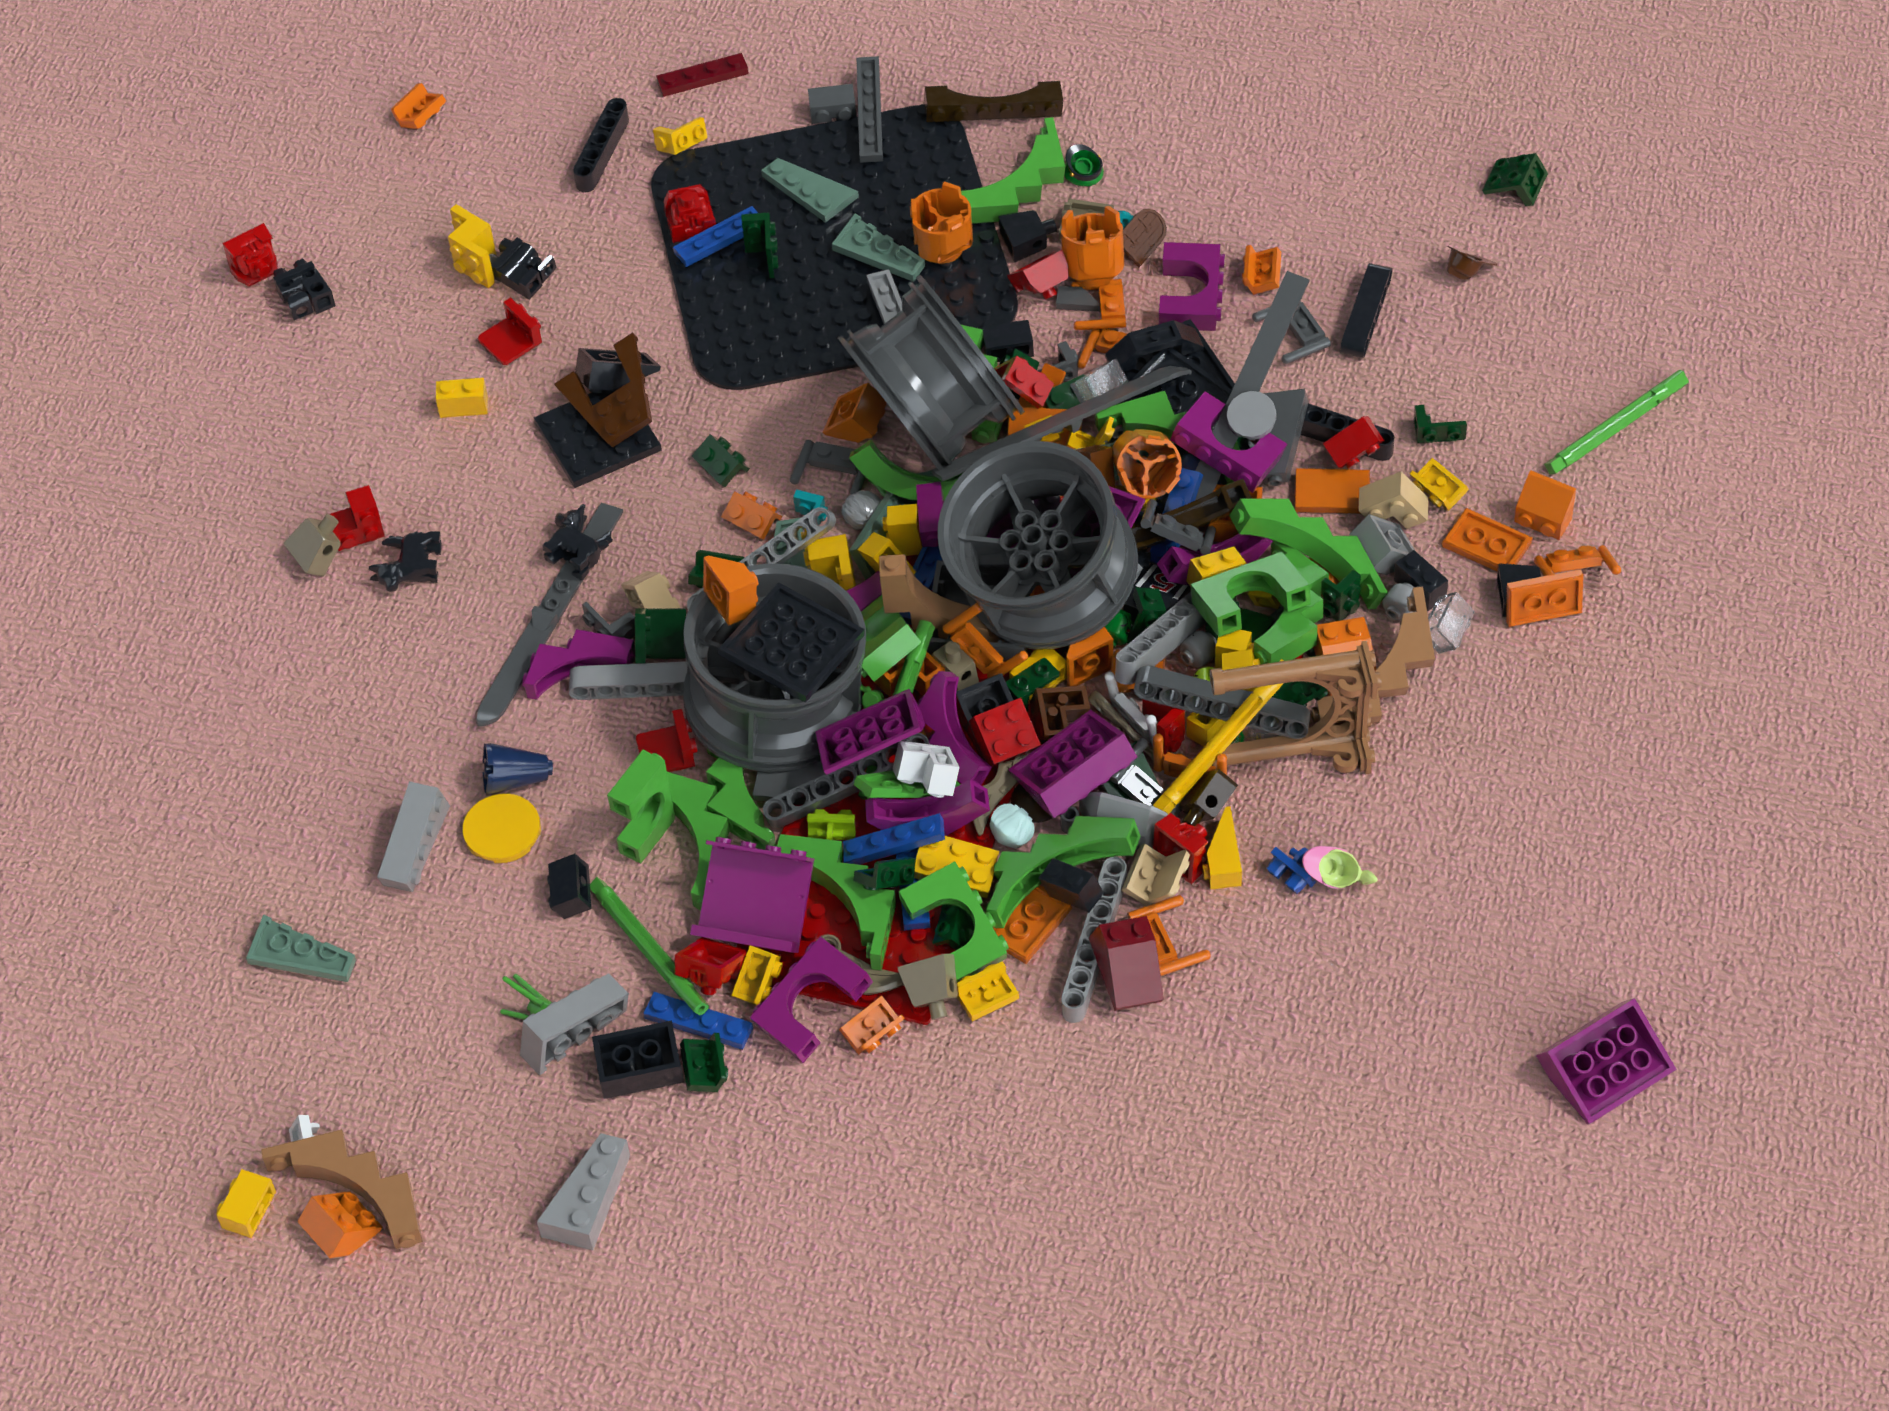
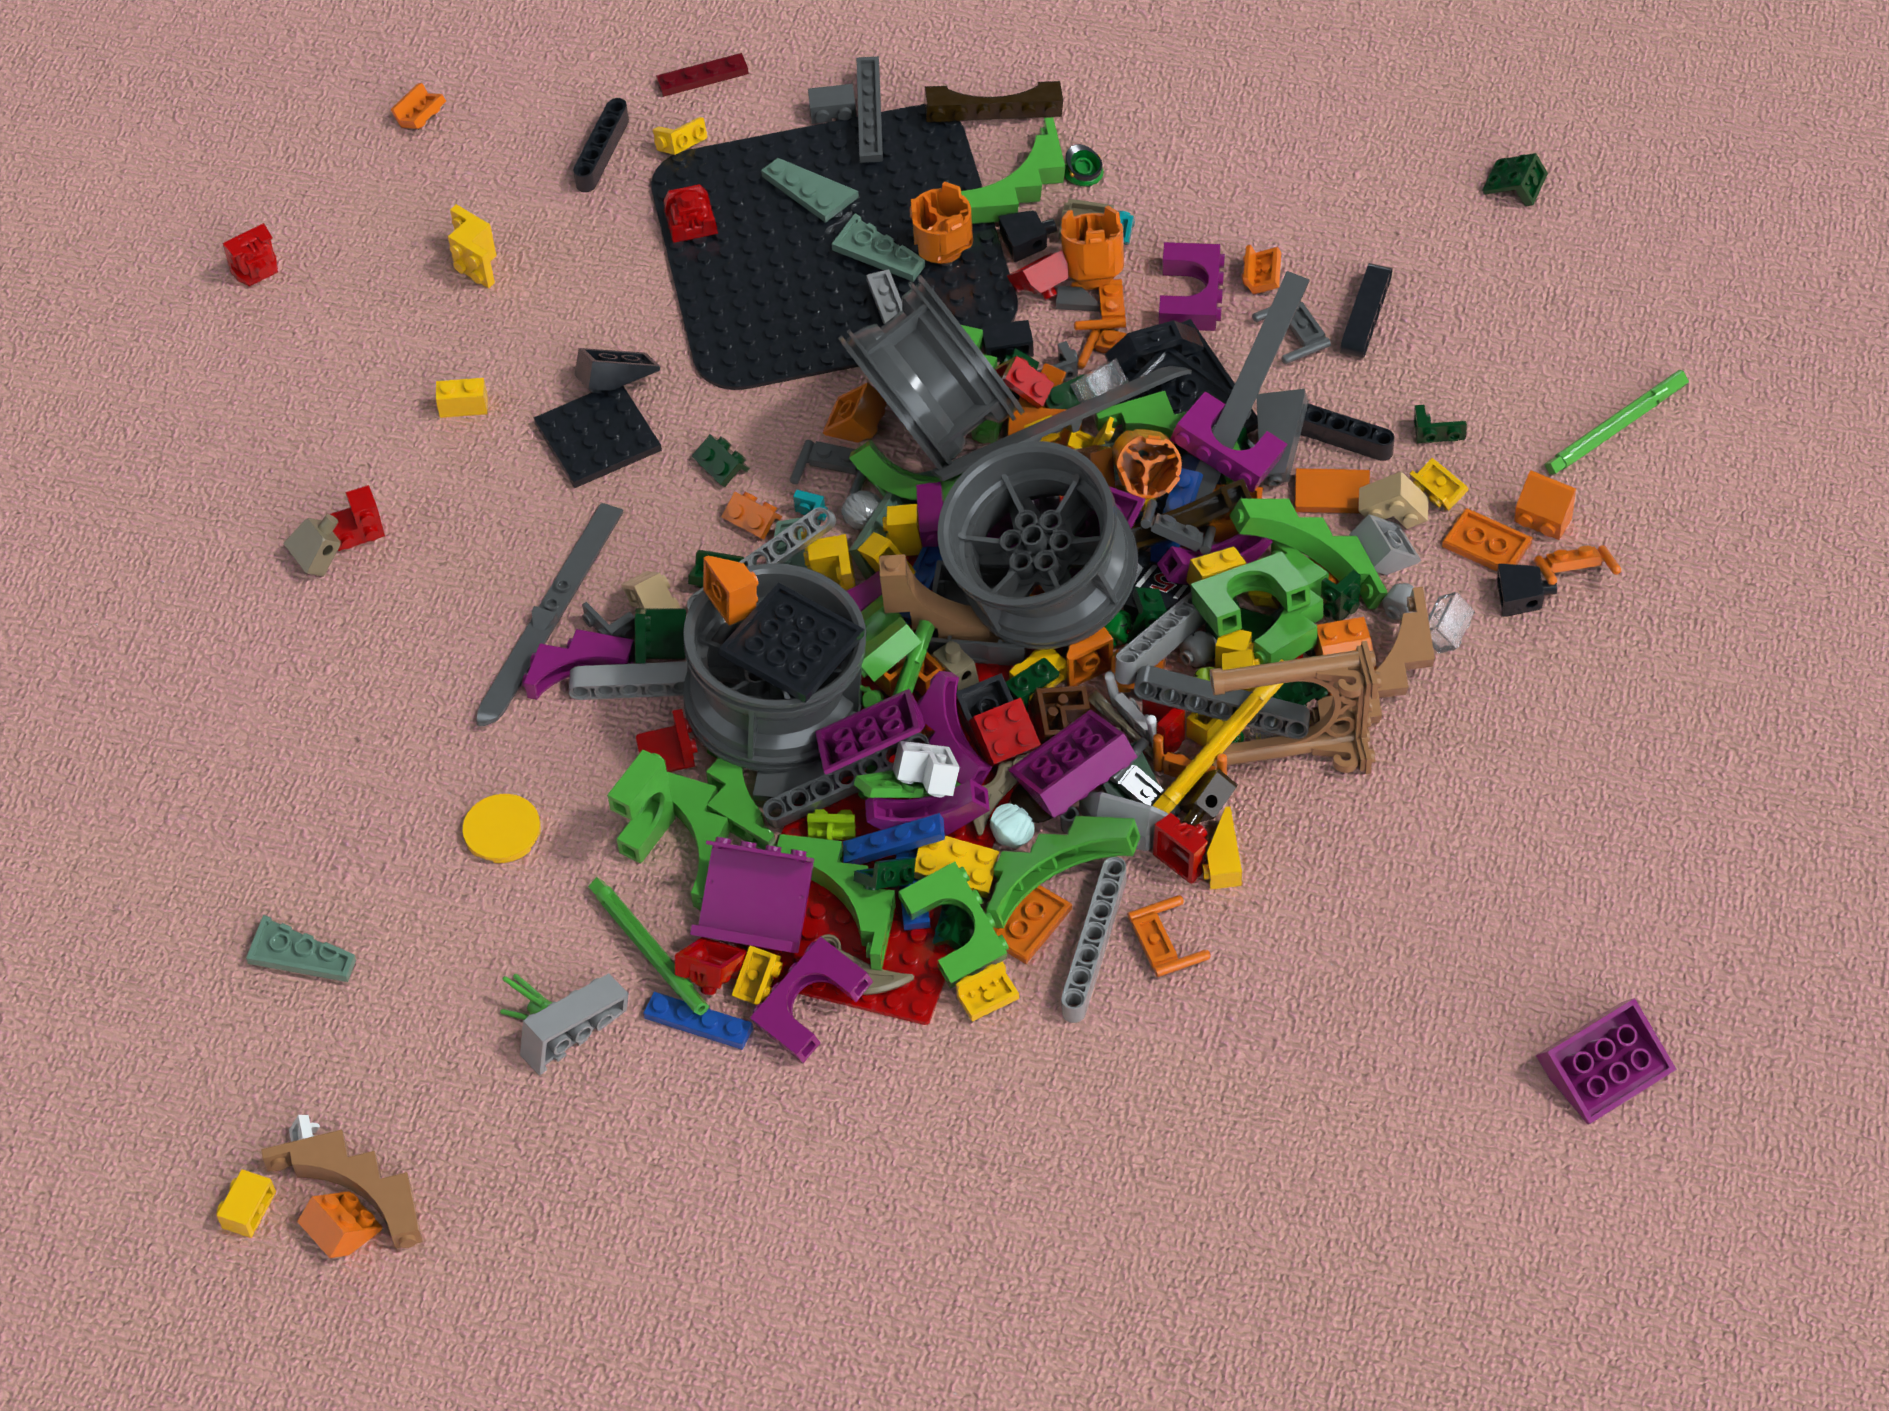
black hips [273,258,336,321] -> none
black animal [369,531,442,592] -> none
light grey wedge [377,781,450,892] -> none
red bracket [478,297,542,365] -> none
dark blue cone [482,743,553,794] -> none
black hips [489,237,557,300] -> none
light grey wedge [537,1133,630,1250] -> none
black animal [542,504,613,580] -> none
black brick [547,854,592,919] -> none
reddish brown wing [554,332,652,448] -> none
black brick [592,1020,684,1099] -> none
blue plate [673,206,758,267] -> none
dark green bracket [680,1033,728,1092] -> none
dark green bracket [741,213,778,278] -> none
orange bracket [839,996,905,1055] -> none
dark tan torso [898,954,958,1020] -> none
orange plate [943,603,1028,678] -> none
black brick [1039,858,1104,913] -> none
slope [1088,916,1164,1011] -> none
tan bracket [1121,844,1190,906] -> none
reddish brown window [1123,209,1167,268] -> none
light grey tile [1227,391,1277,440] -> none
blue hips [1266,847,1316,894] -> none
yellowish green hair [1302,846,1378,889] -> none
red brick [1323,416,1384,469] -> none
black brick [1394,550,1448,611] -> none
reddish brown piece [1447,246,1497,280] -> none
orange tile [1506,569,1583,627] -> none

